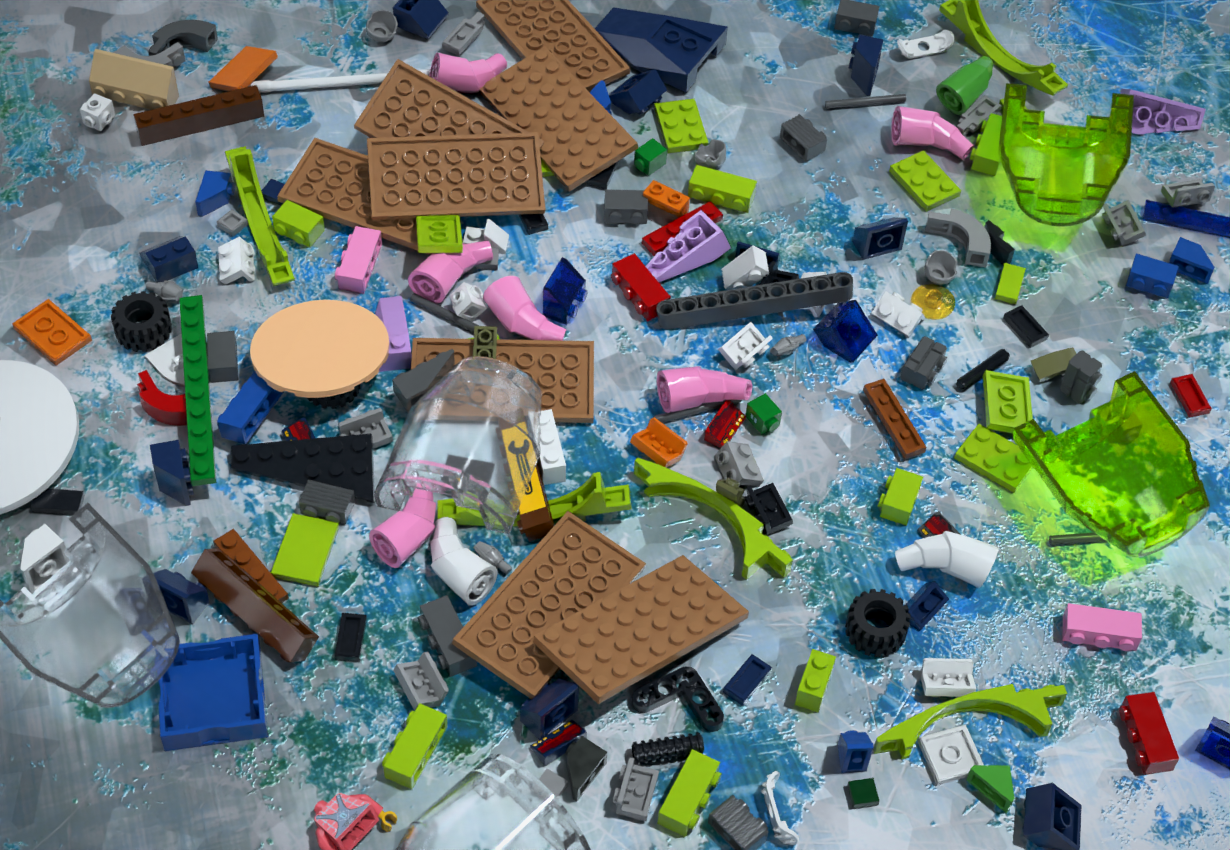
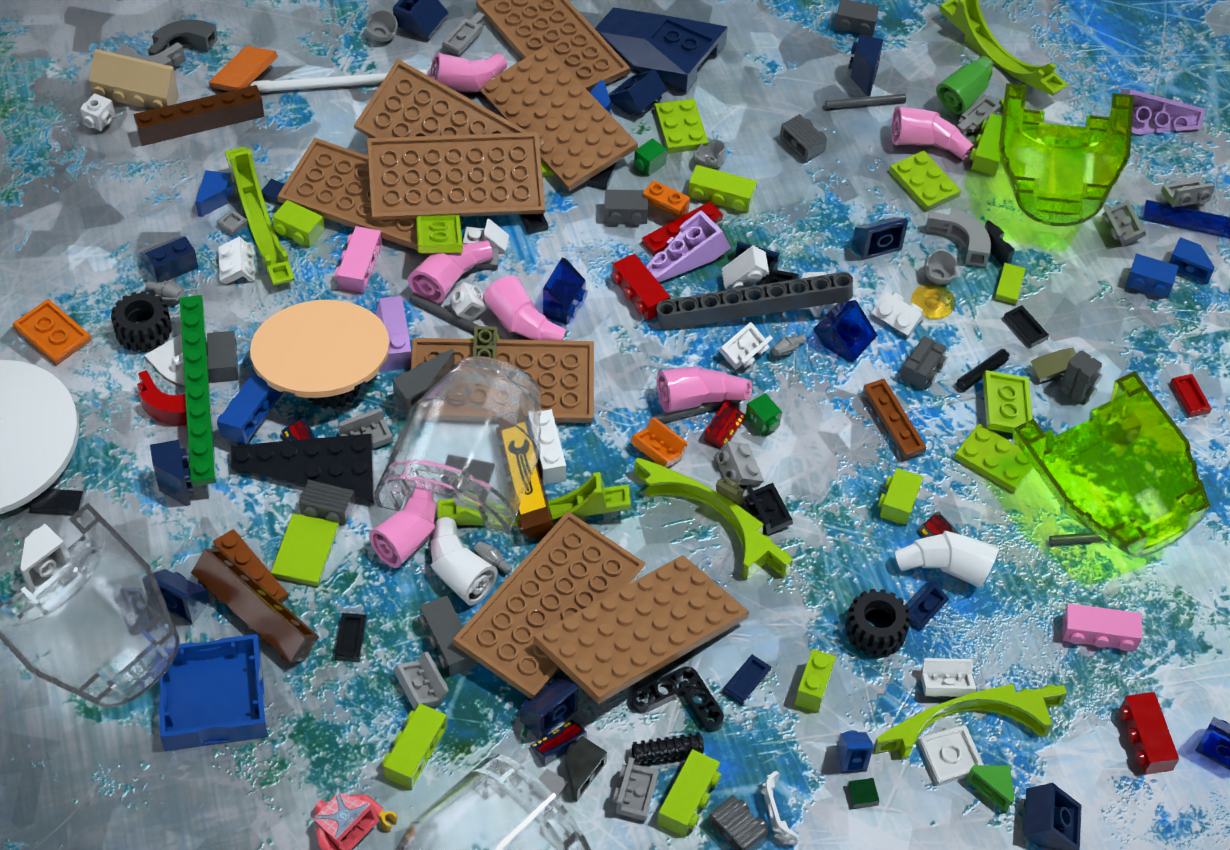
white piece [897,30,954,59] -> none

